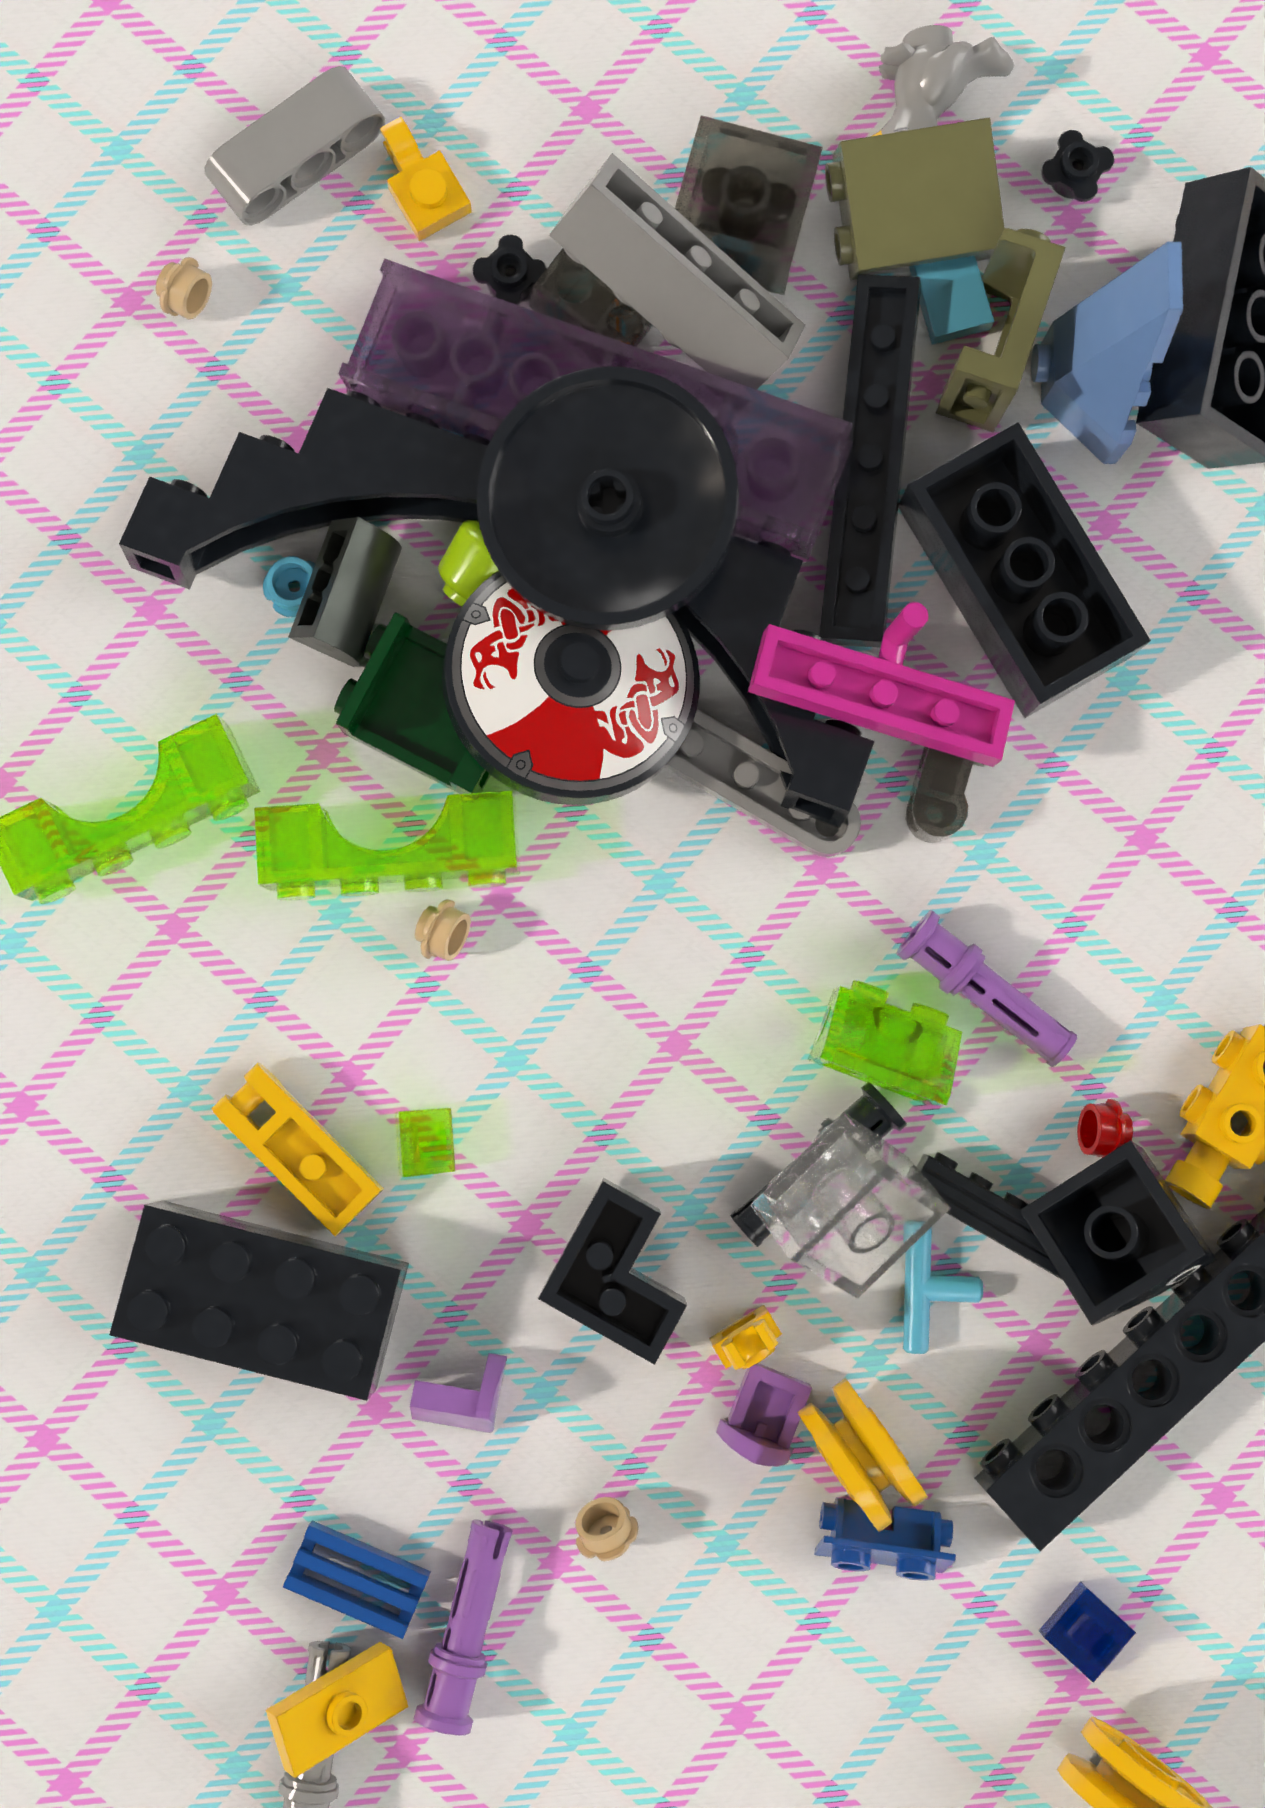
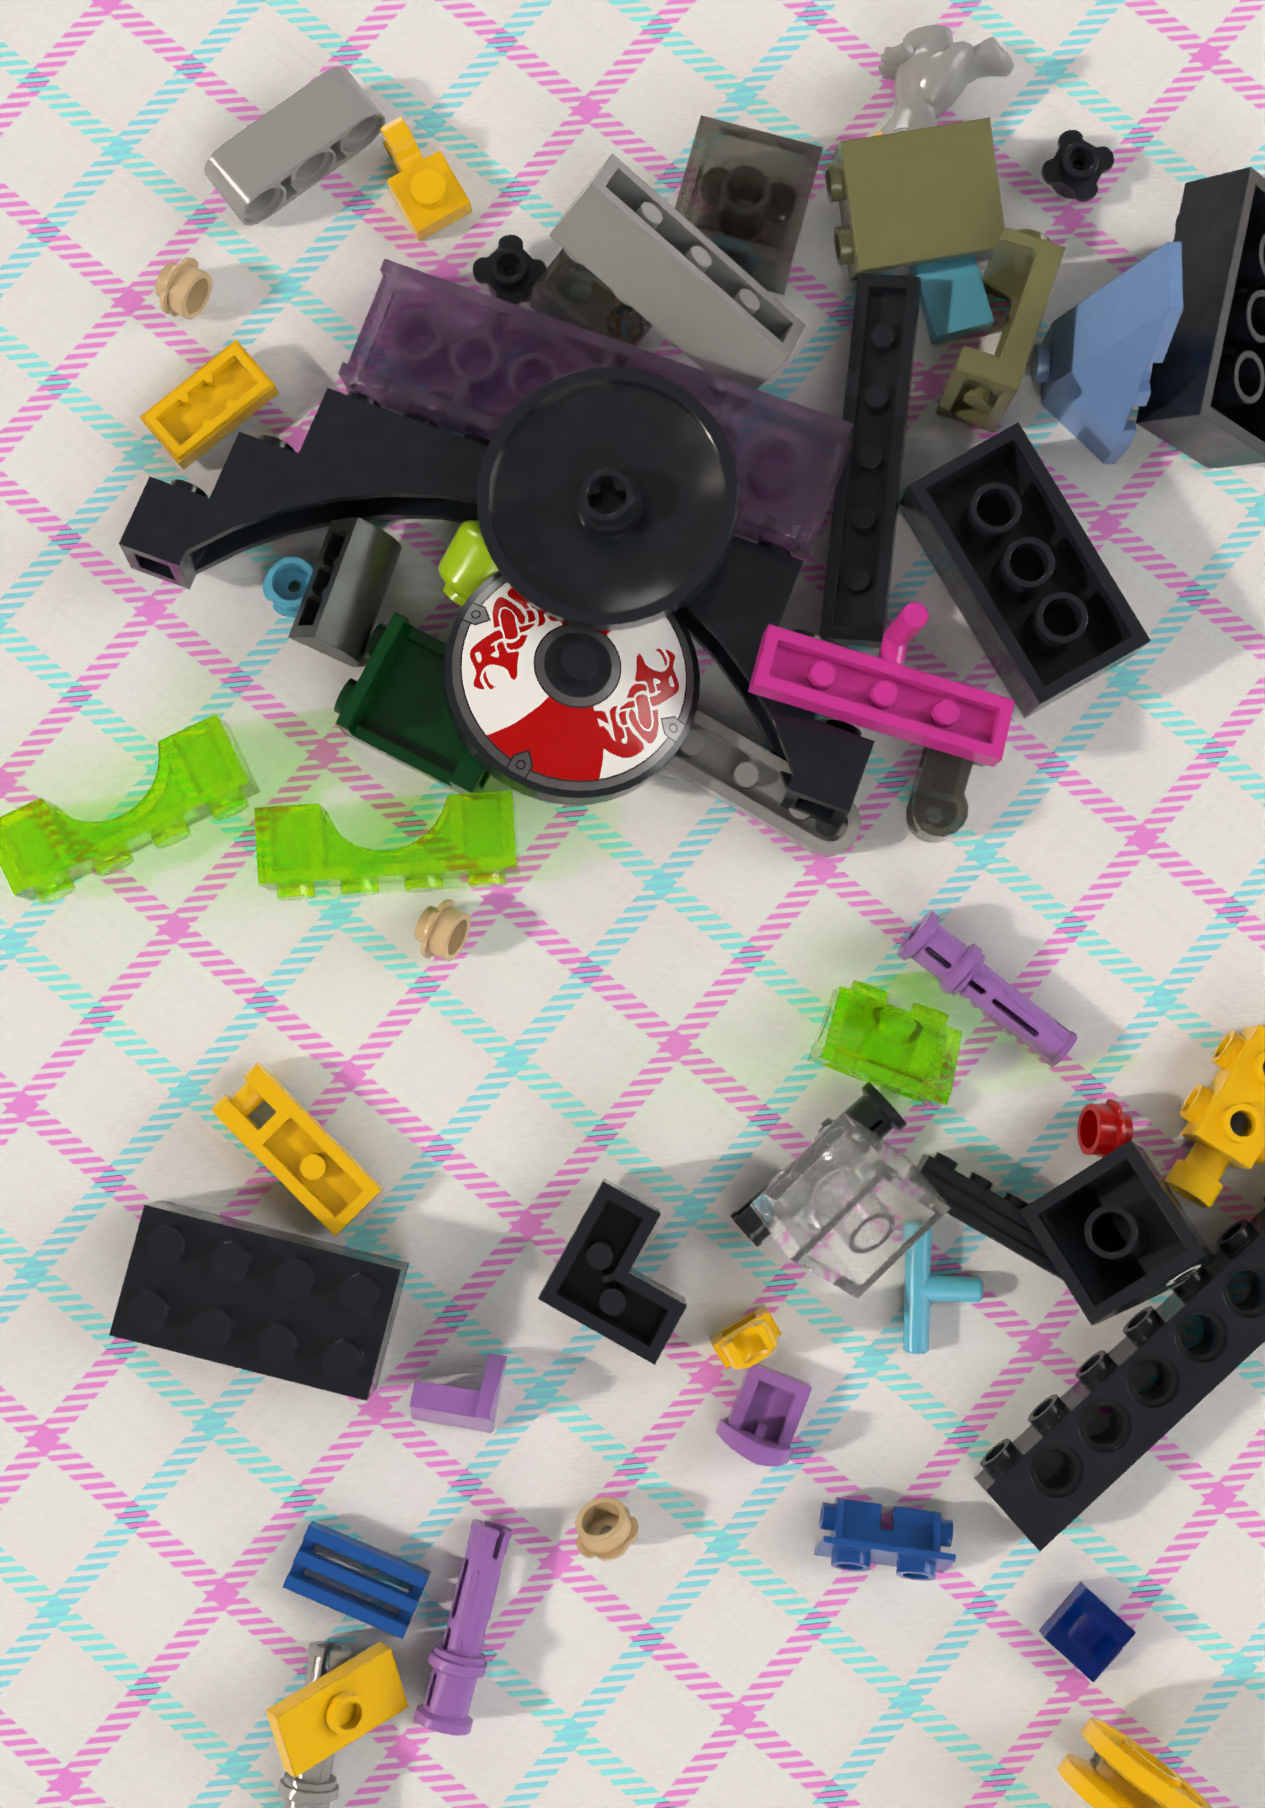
clear neon green slope [395,1108,455,1177] -> none
yellow wheel [797,1378,928,1532] -> none
none -> yellow plate [139,339,279,470]

